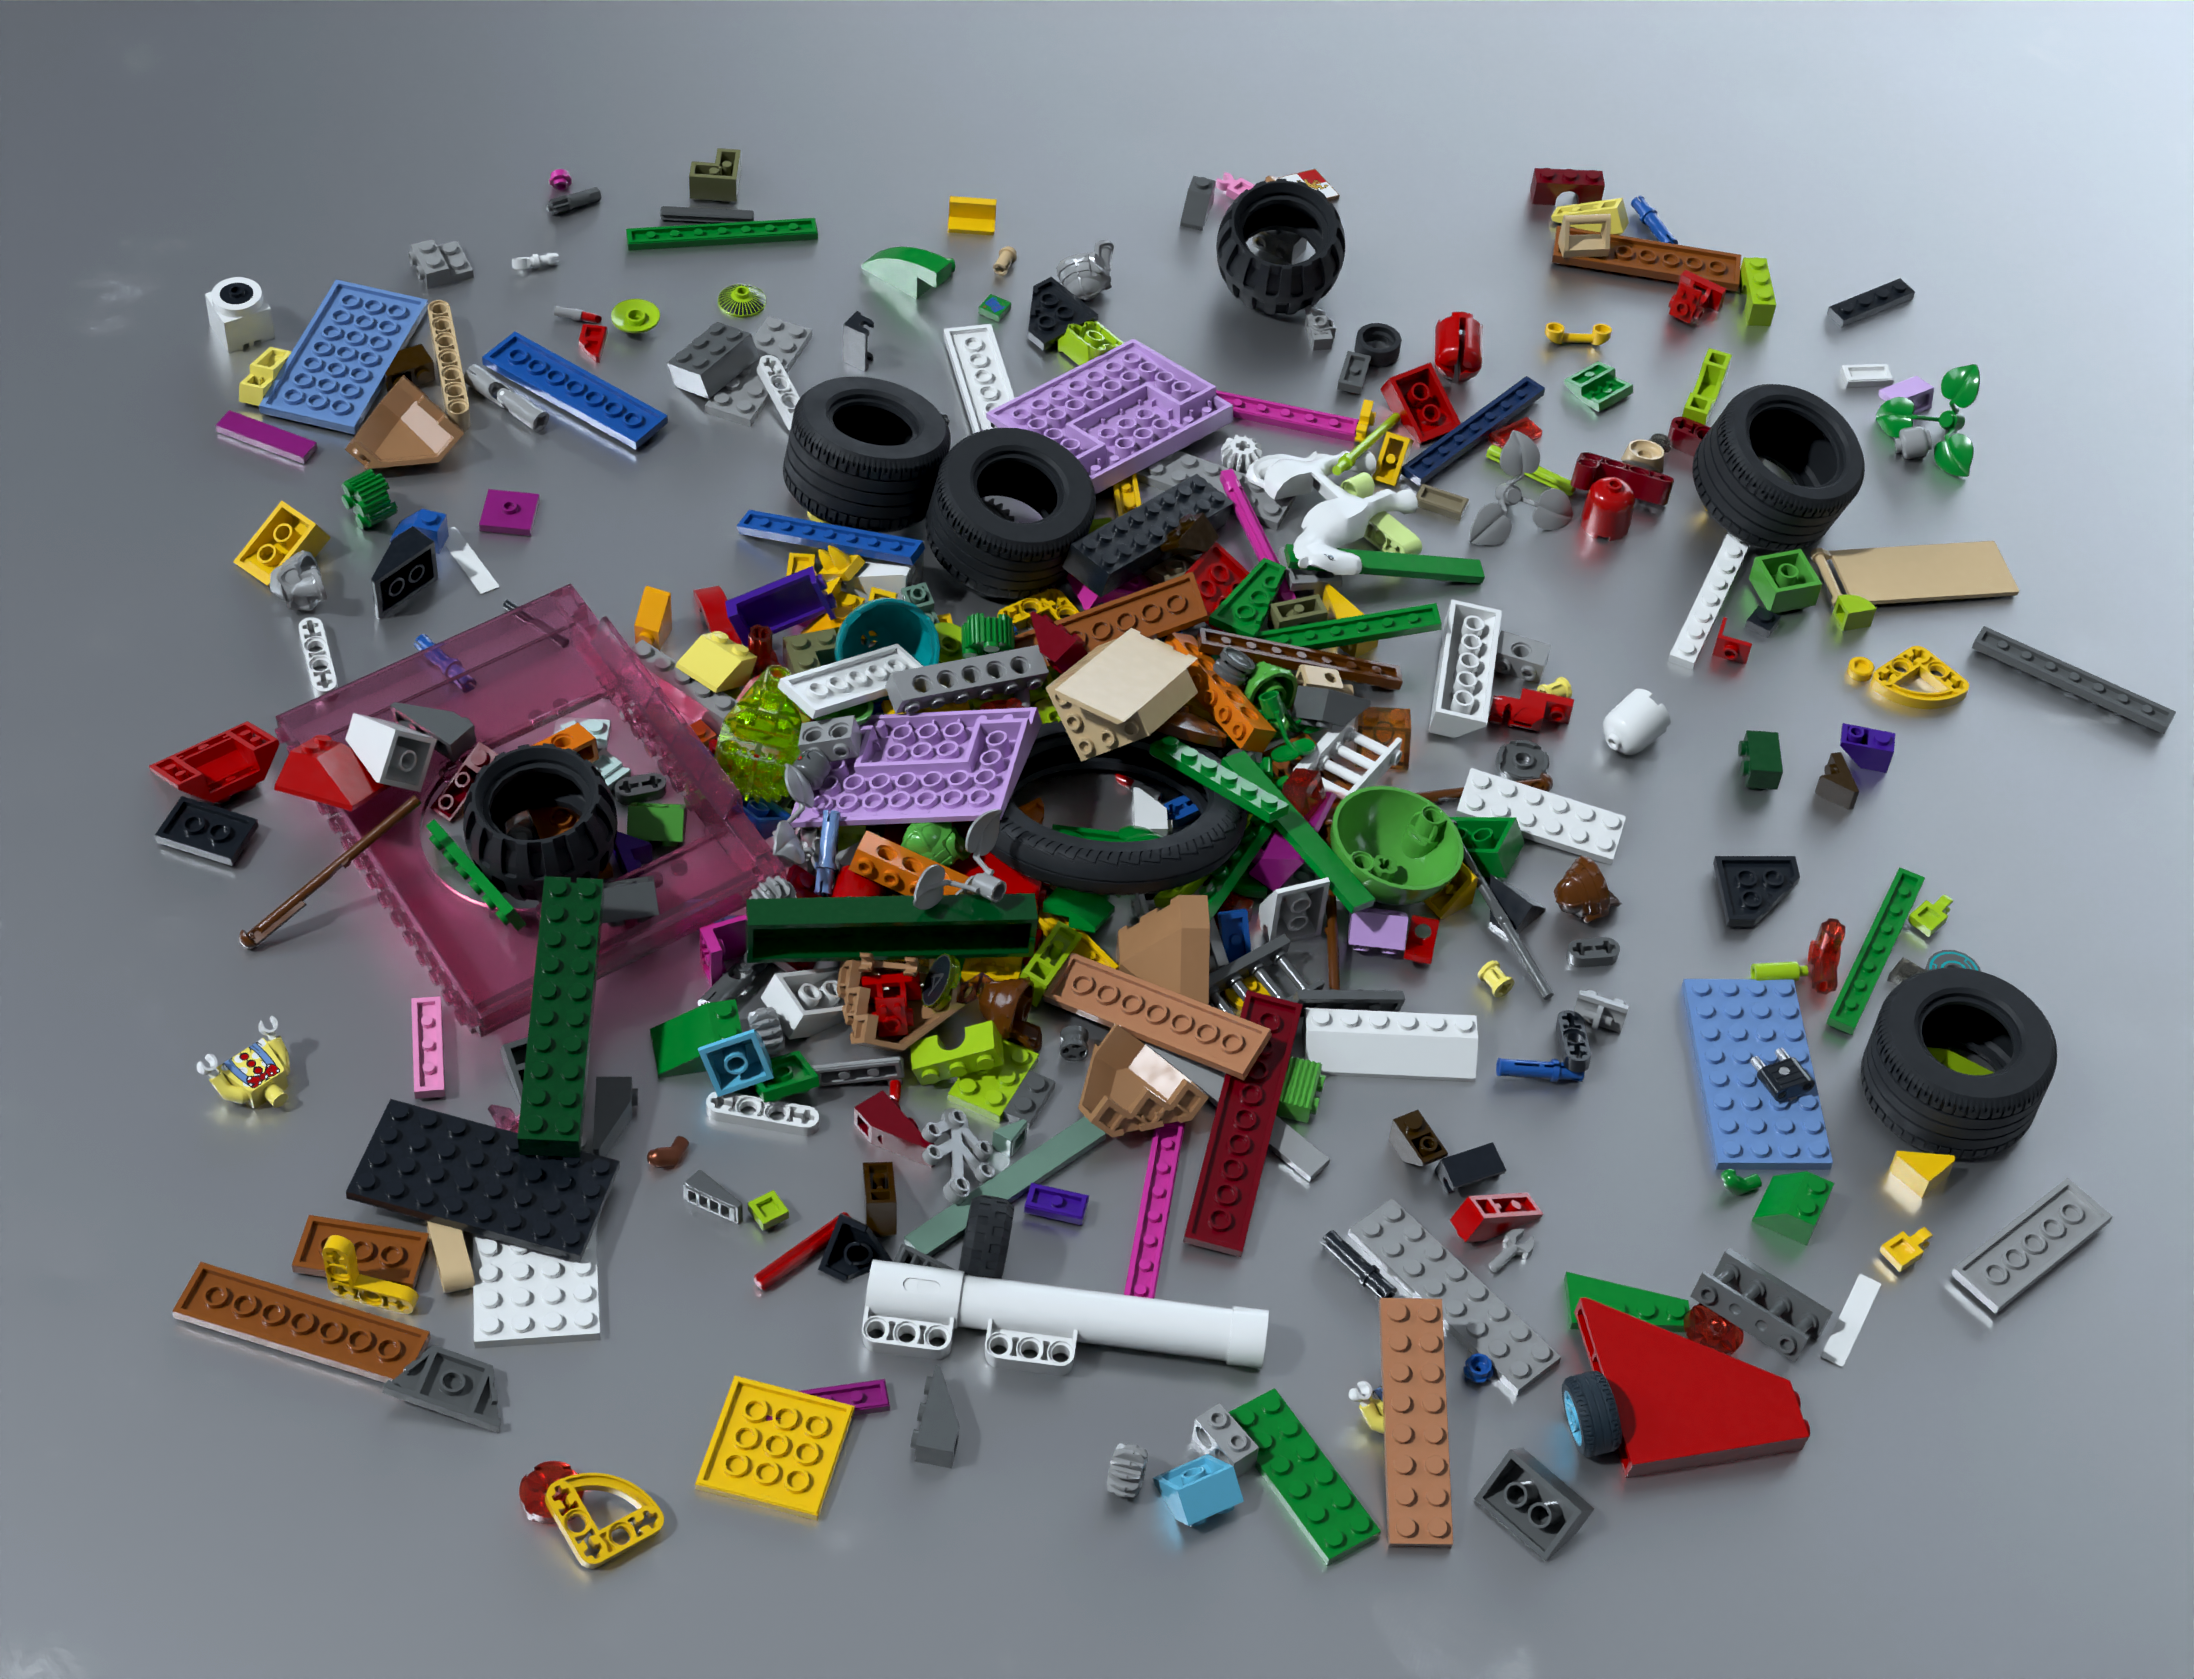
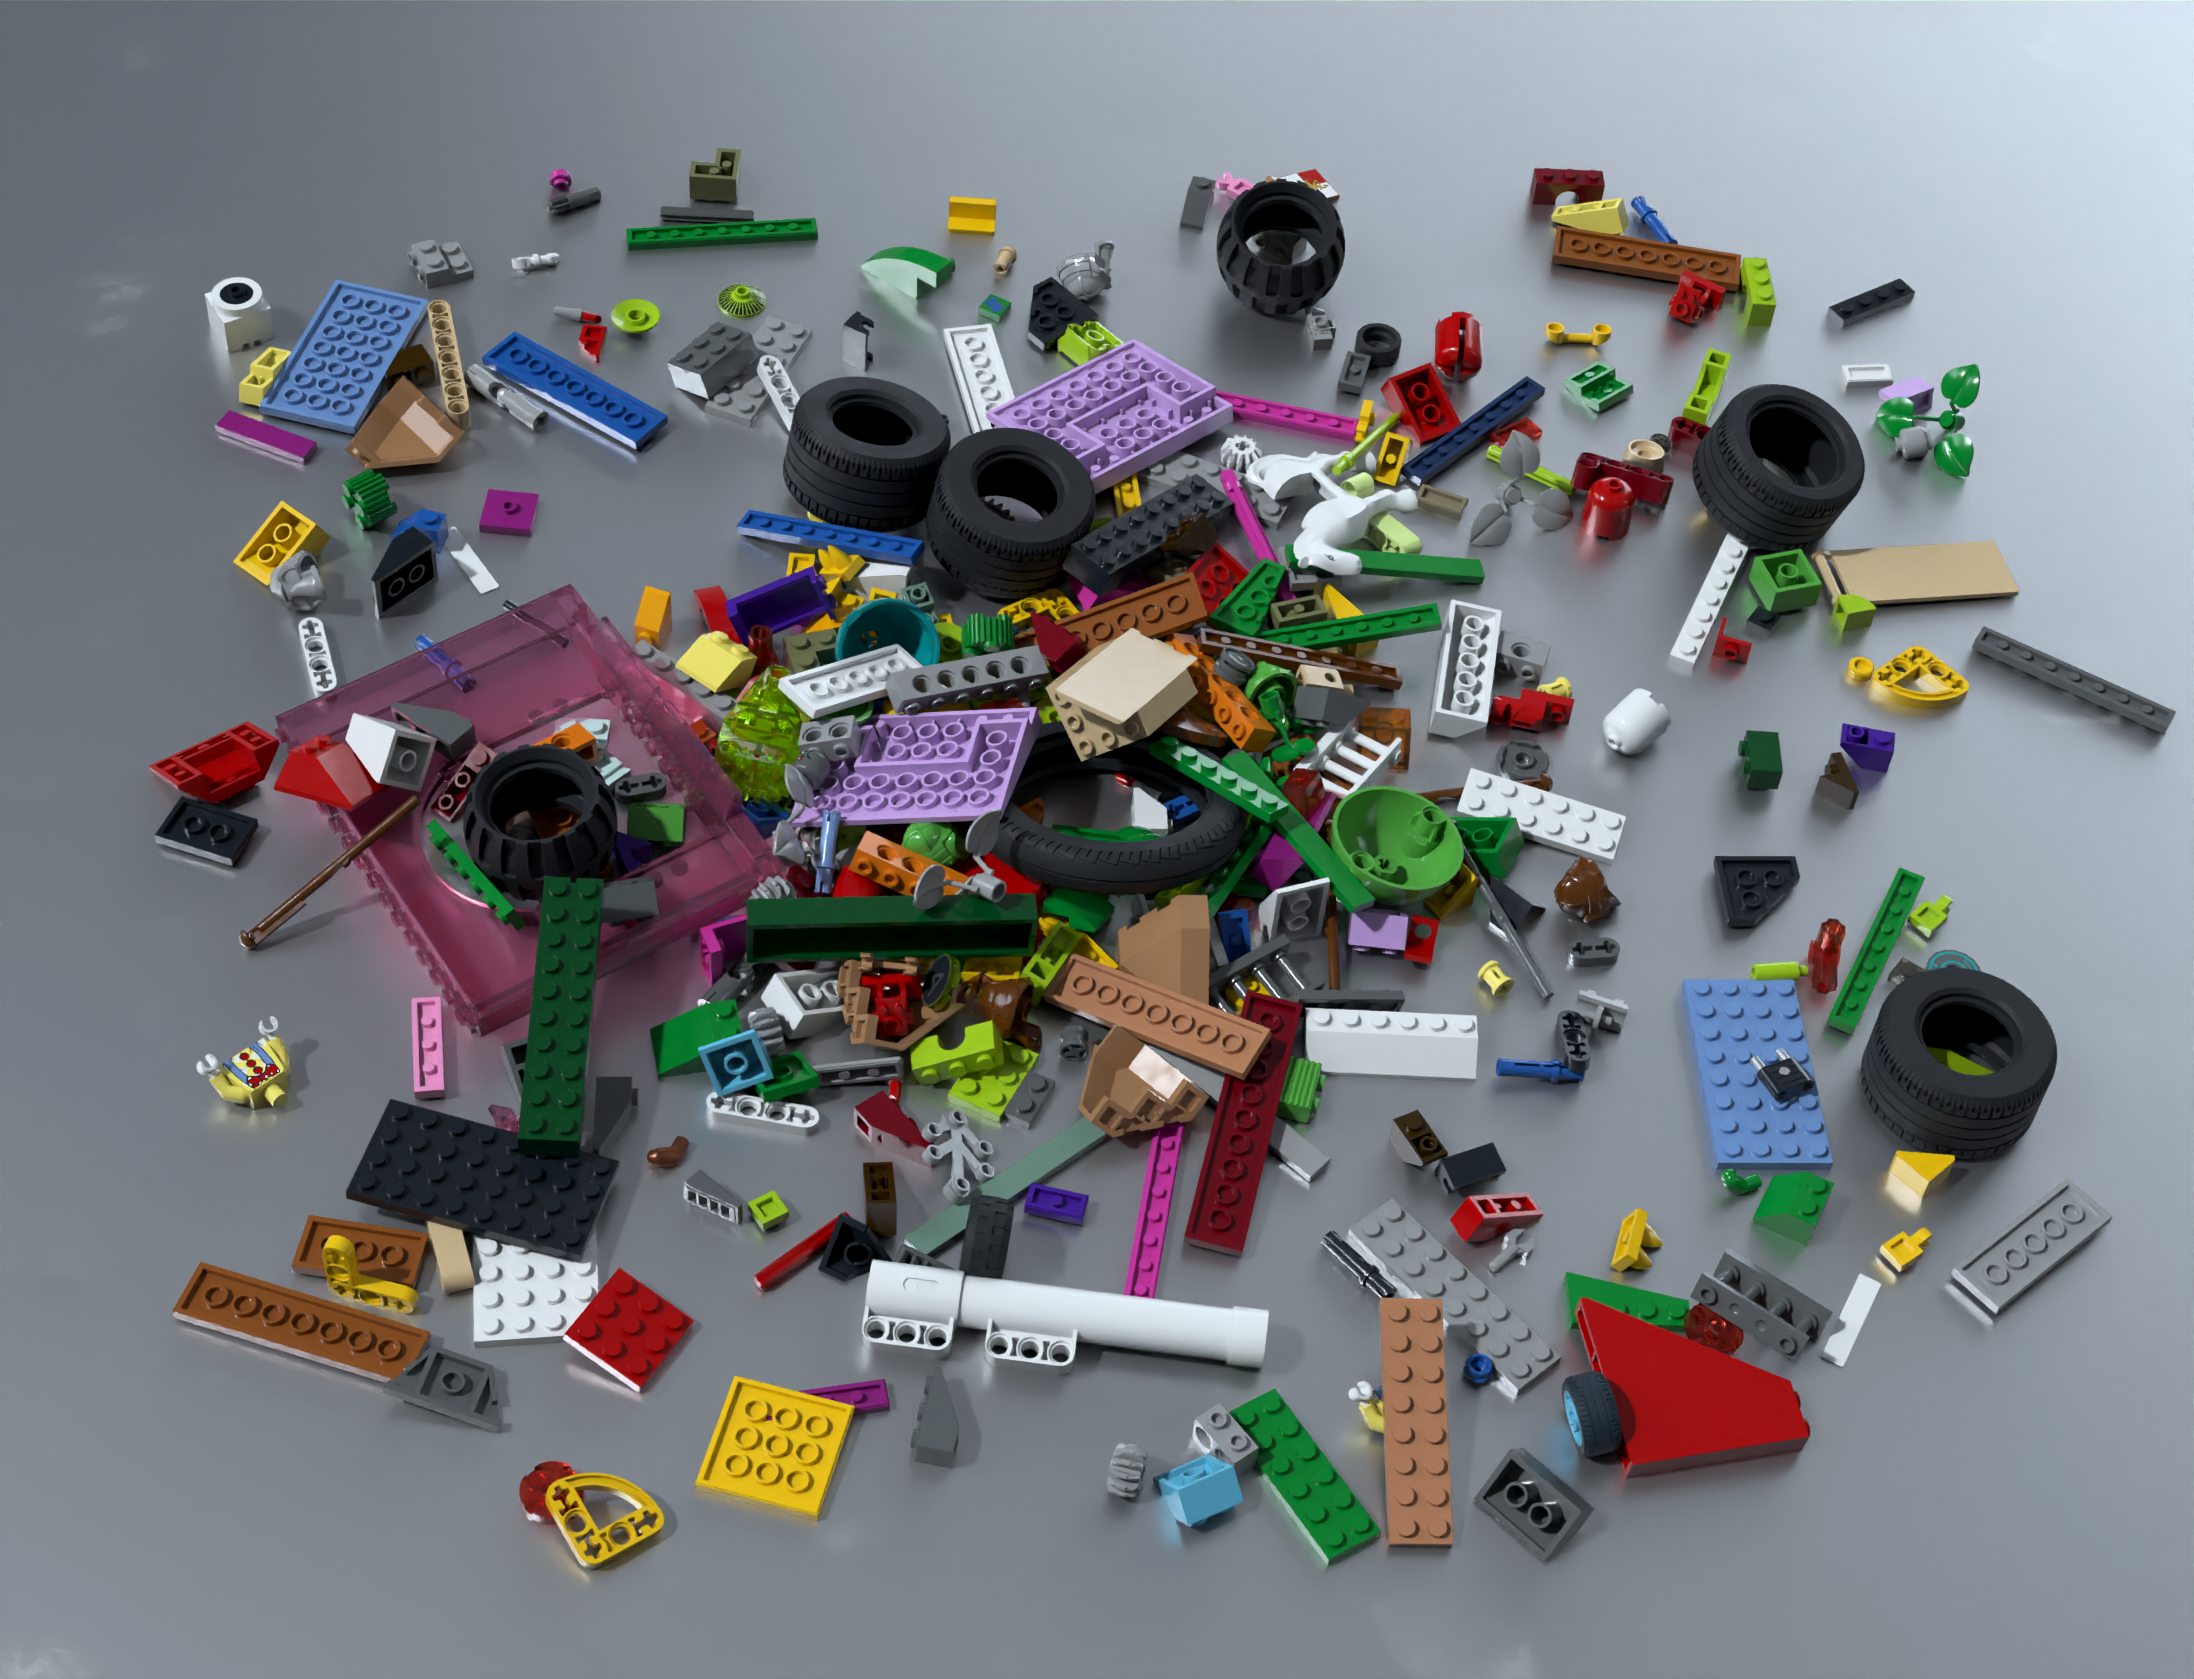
sand green slope [992,1119,1028,1158] -> none
tan tile [1558,214,1611,258] -> none
none -> red plate [563,1268,694,1393]
none -> yellow tile [1611,1208,1663,1272]

